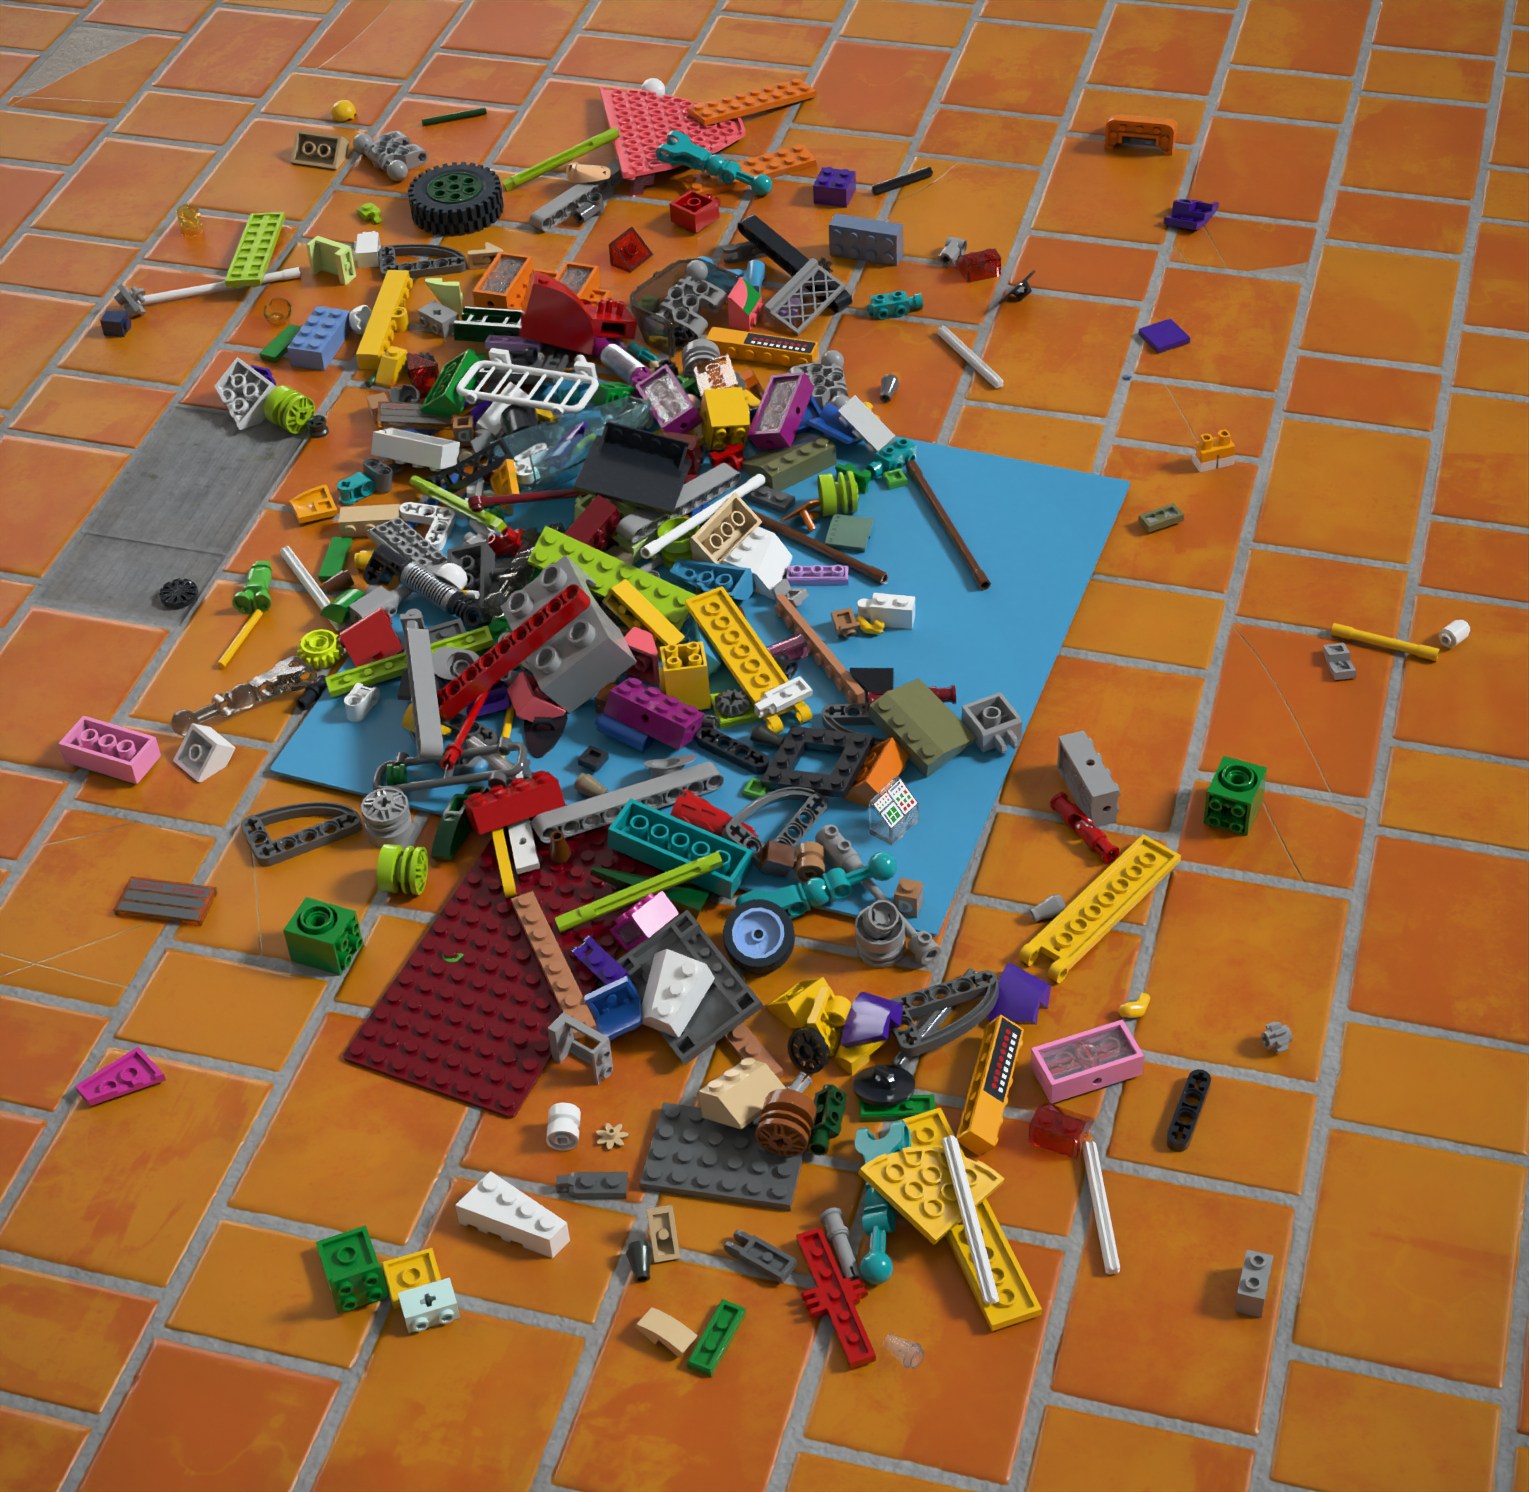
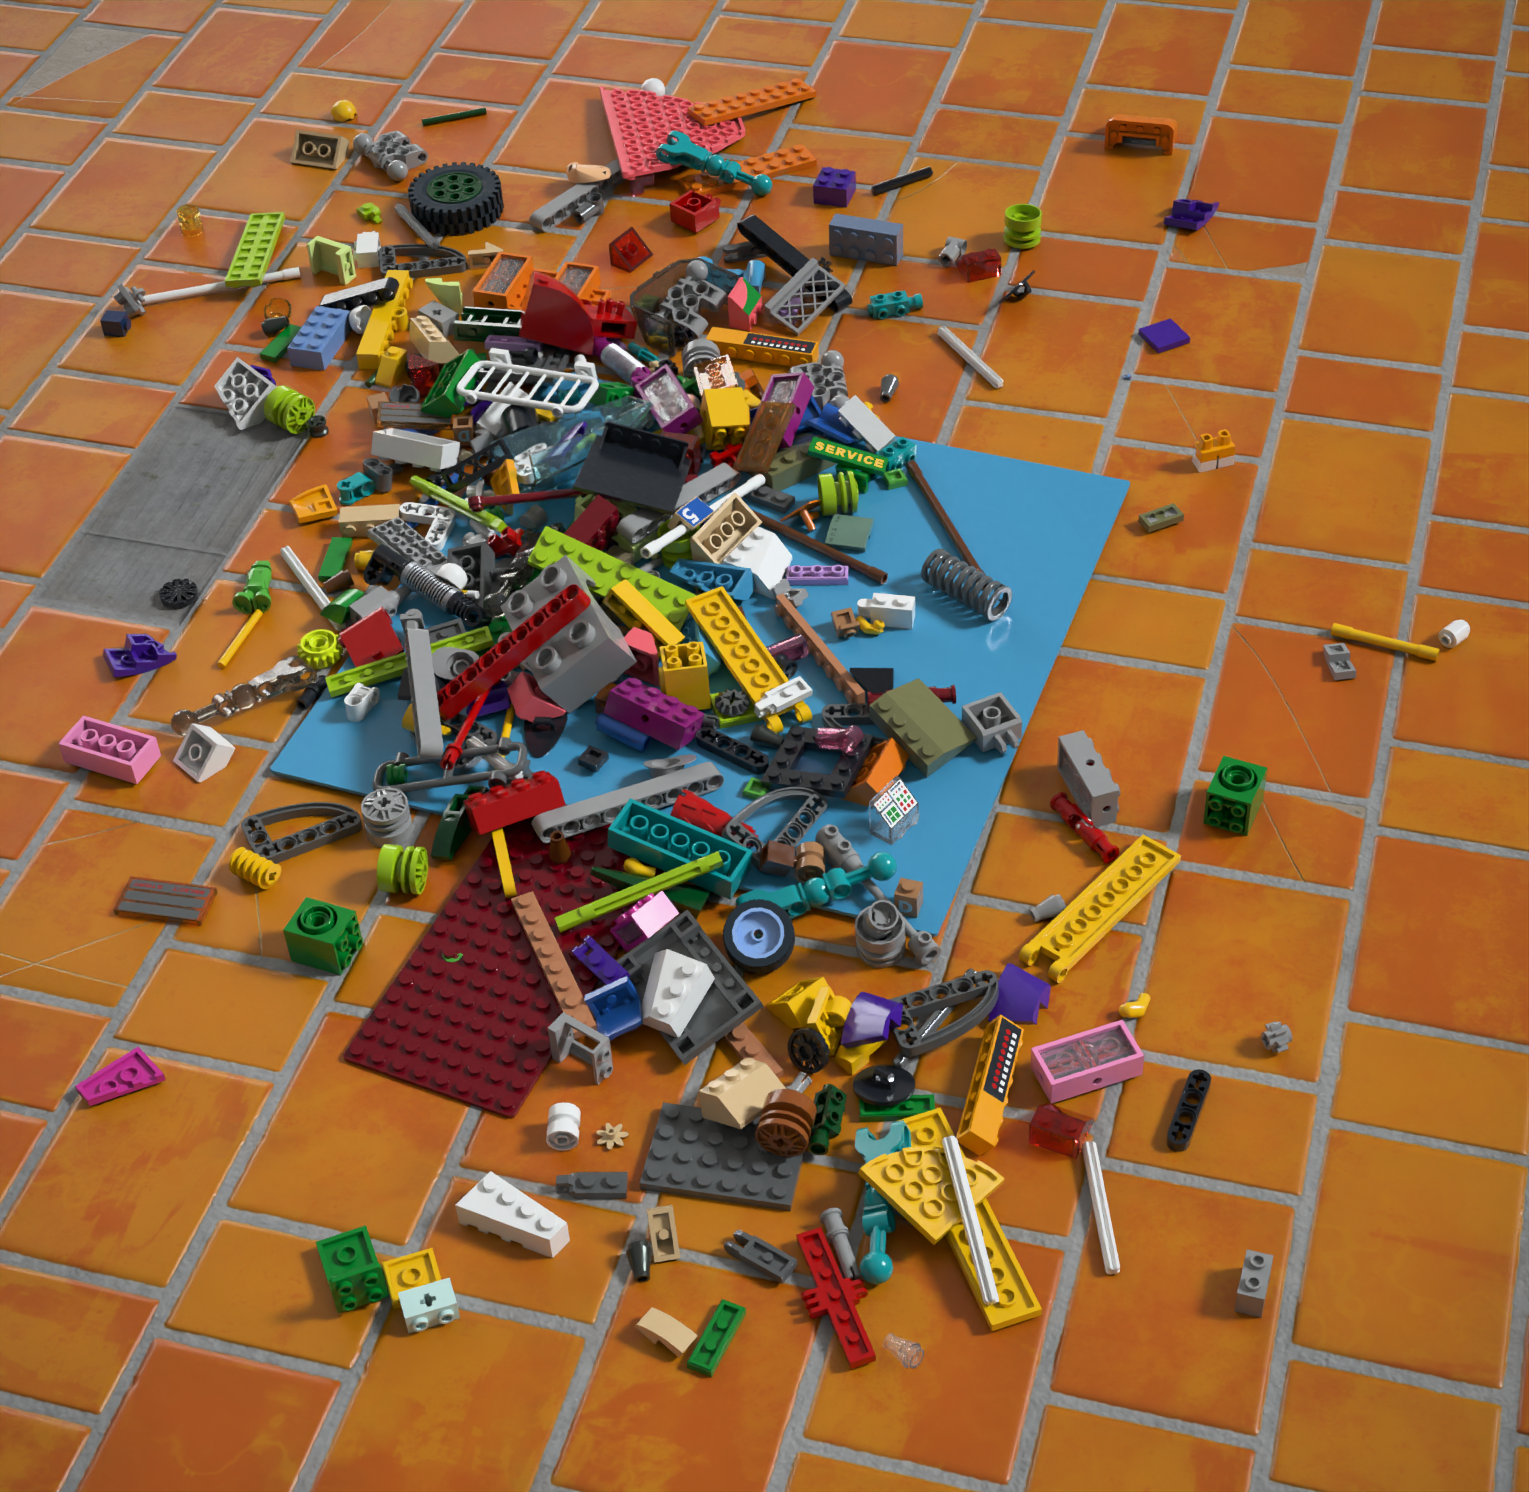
lime piece [502,127,620,192] -> none
white tile [507,818,540,874] -> none
dark tan cone [574,773,609,798] -> none
none -> dark purple slope [103,634,177,677]
none -> yellow piece [229,847,281,889]
none -> pearl dark grey cone [261,315,290,336]
none -> black beam [319,277,399,312]
none -> dark grey axle [394,203,440,251]
none -> tan slope [409,316,460,363]
none -> light grey brick [519,505,548,531]
none -> yellow arm [624,858,656,878]
none -> panel [667,496,715,530]
none -> clear orange tile [733,401,796,473]
none -> green tile [807,436,889,477]
none -> clear pink piece [816,725,864,753]
none -> dark grey piece [921,548,1012,621]
none -> lime wheel [1004,204,1042,249]

